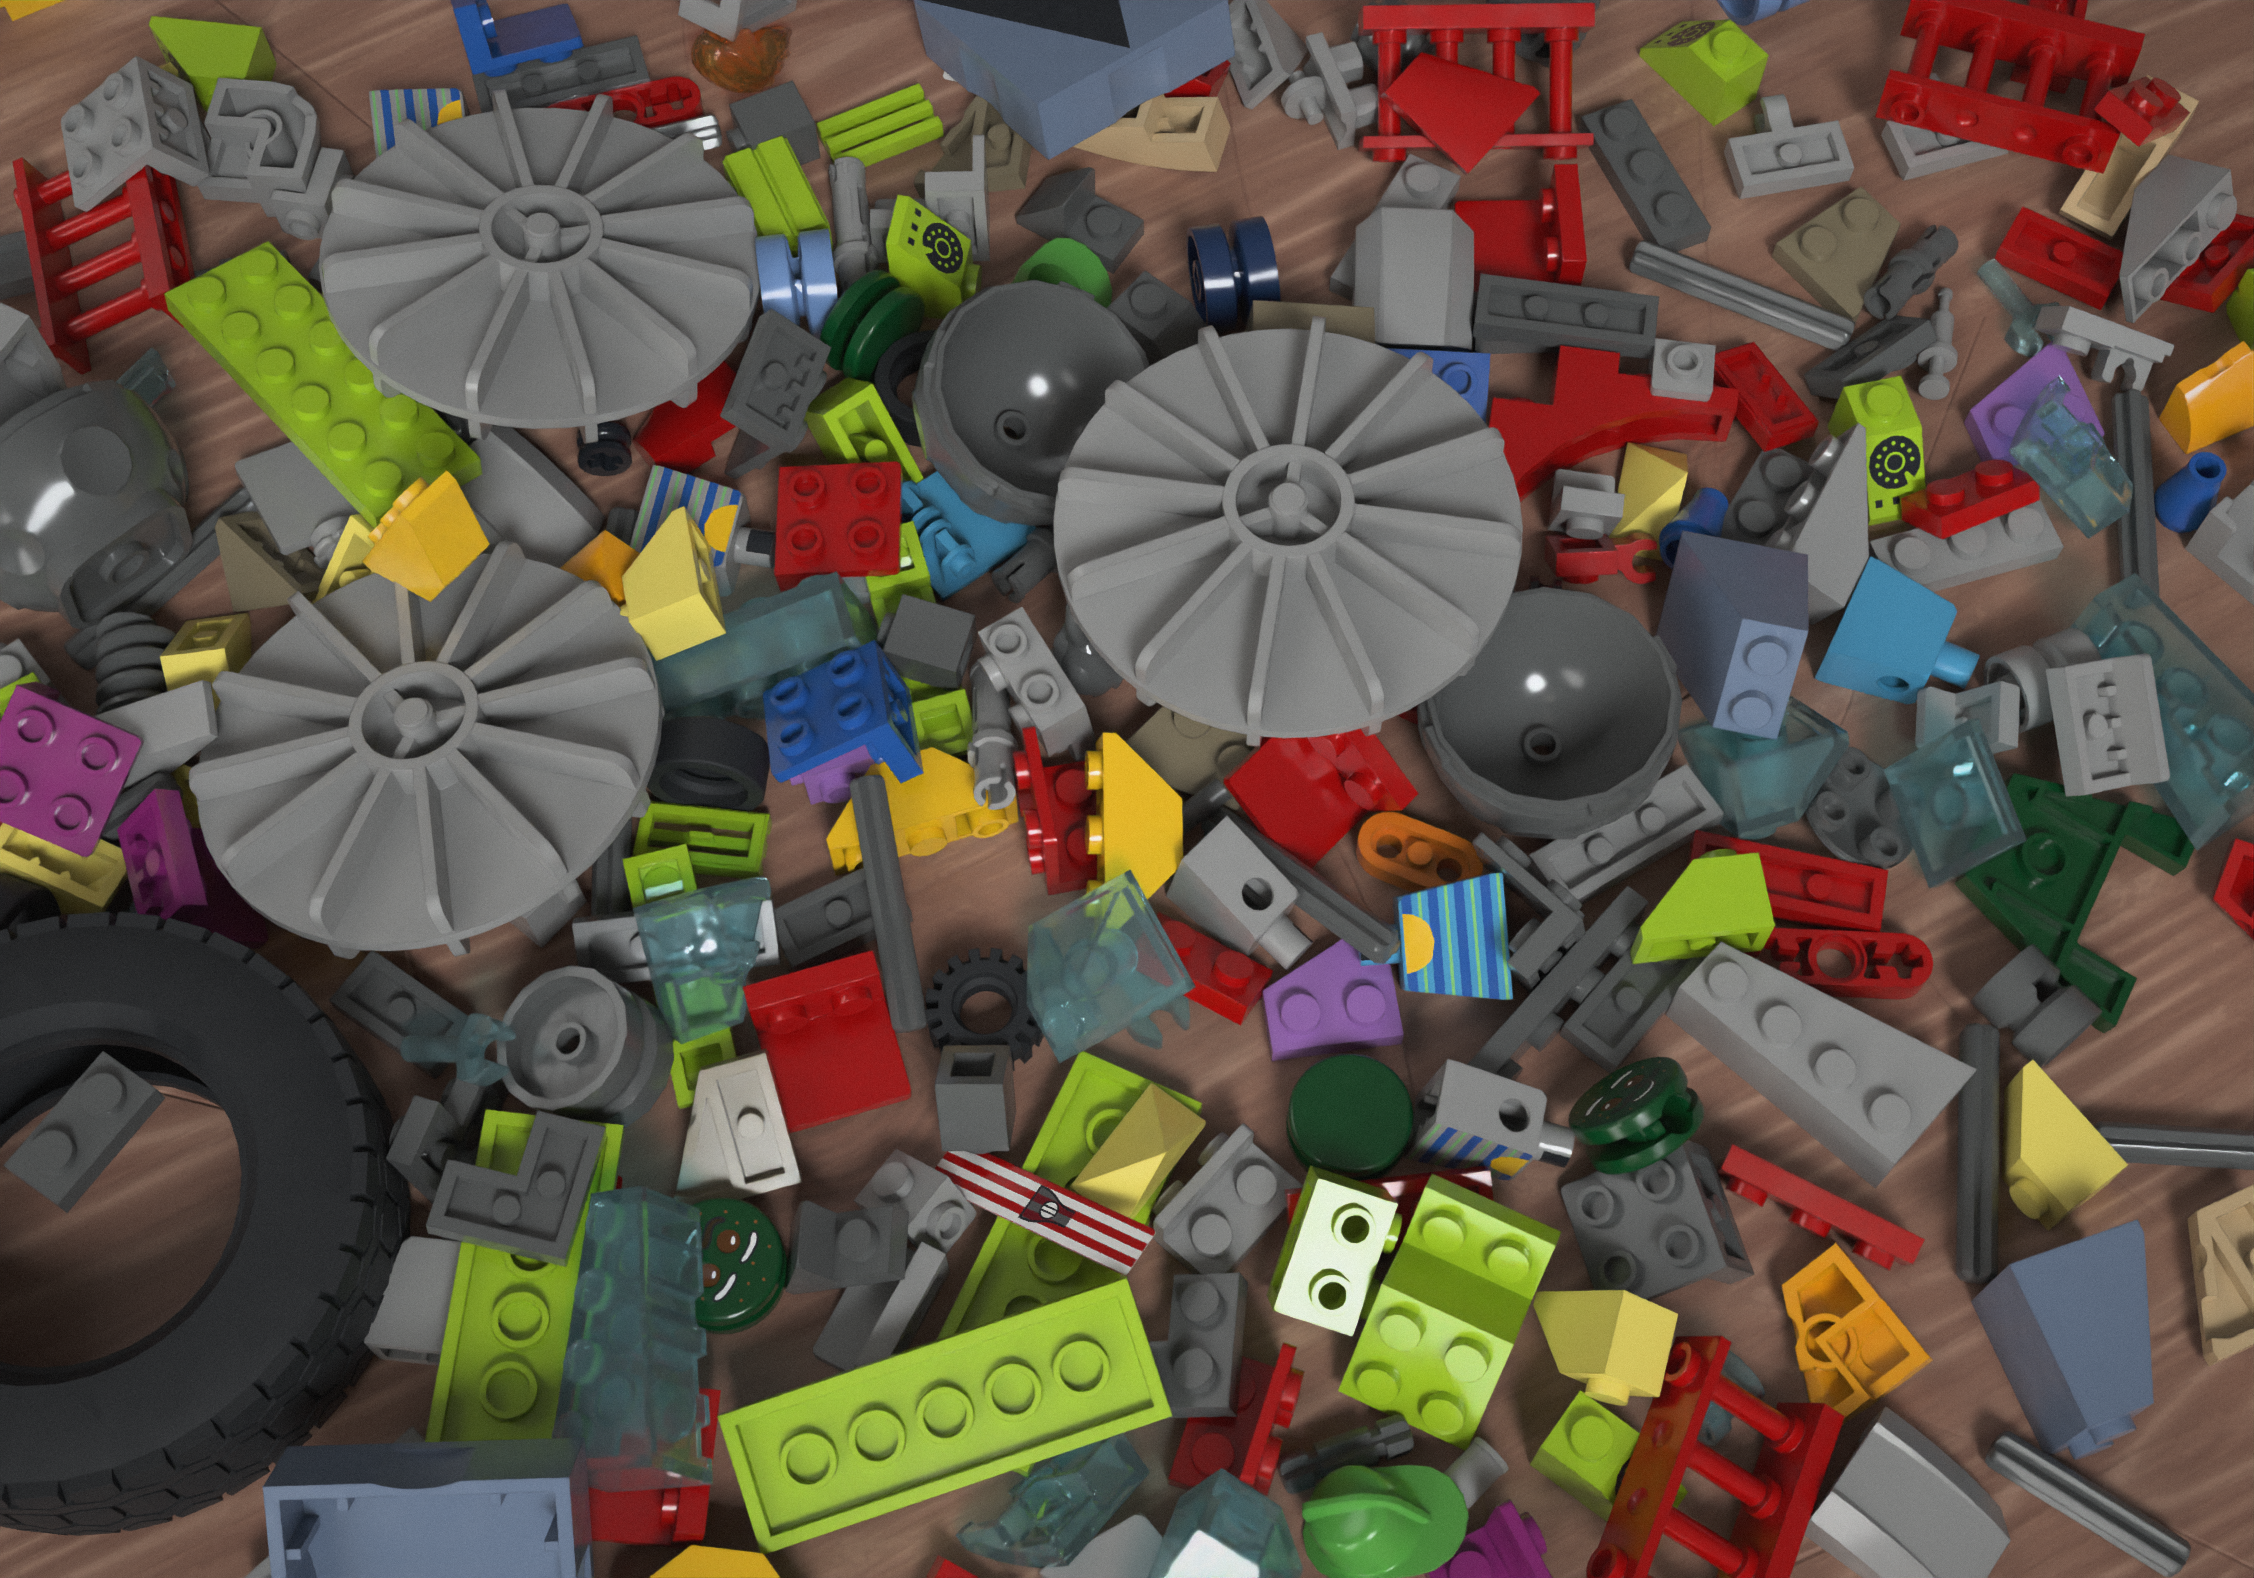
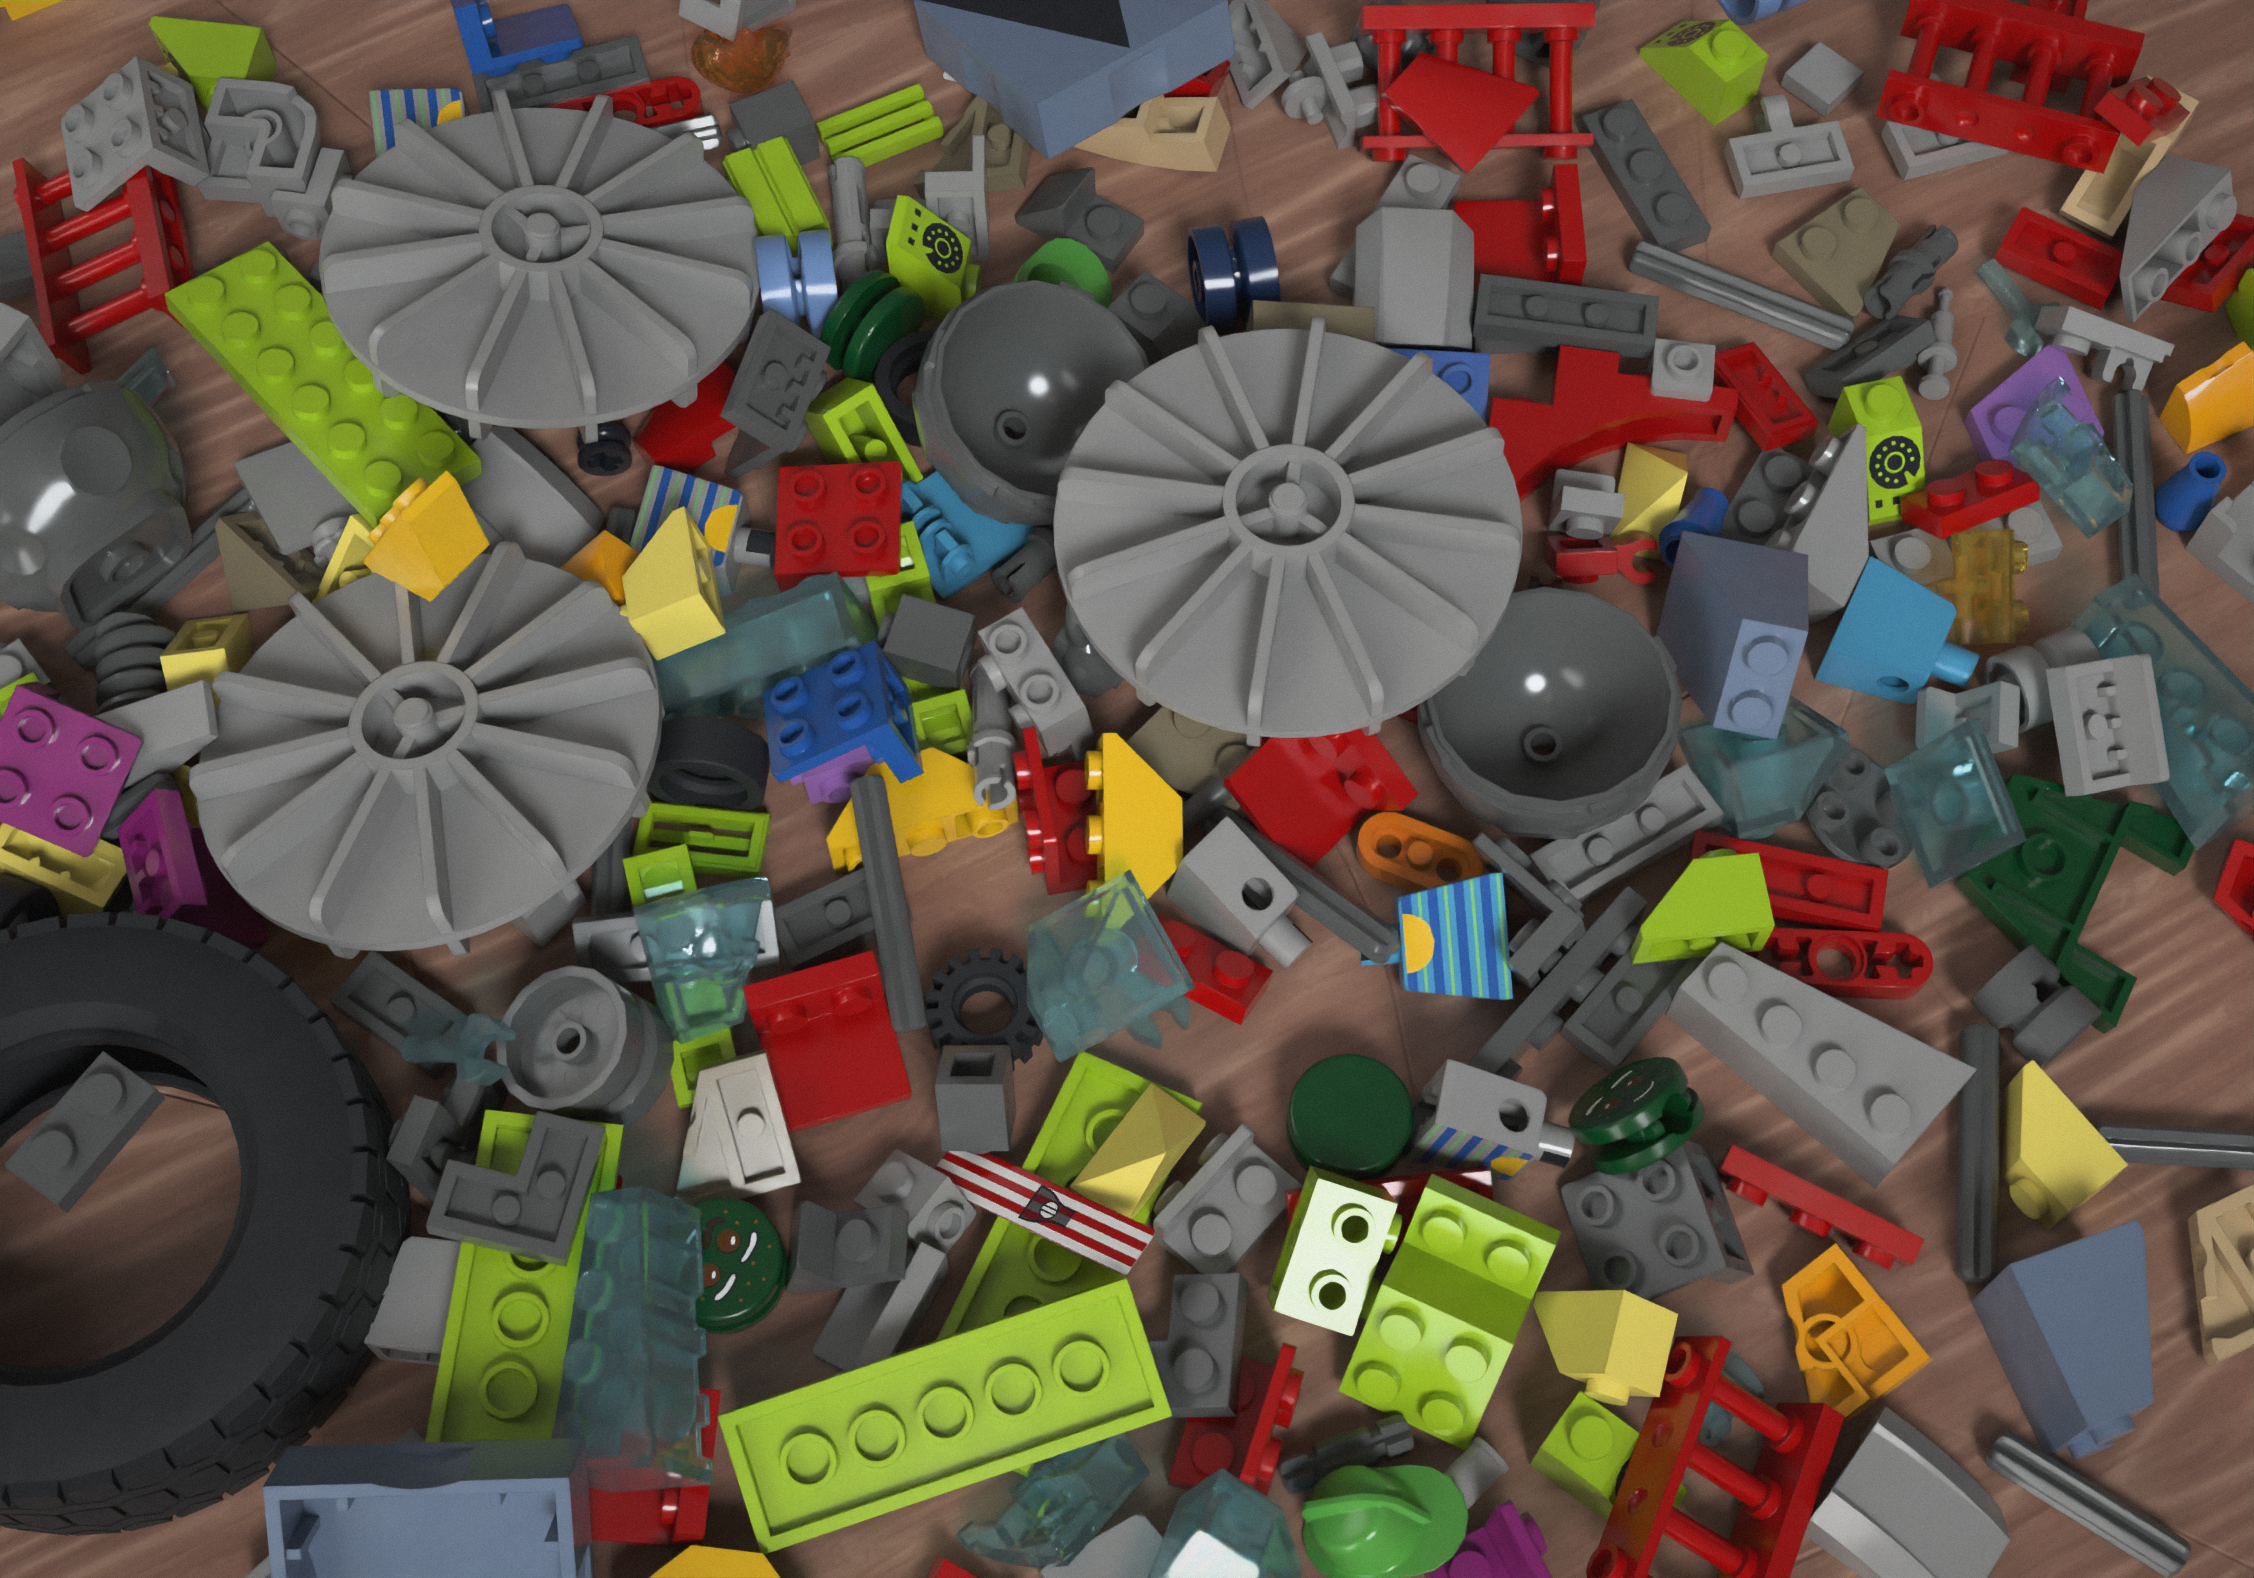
medium lavender wing [1262,918,1404,1061] -> none
none -> light grey tile [1781,41,1864,117]
none -> clear yellow hips [1936,529,2029,645]

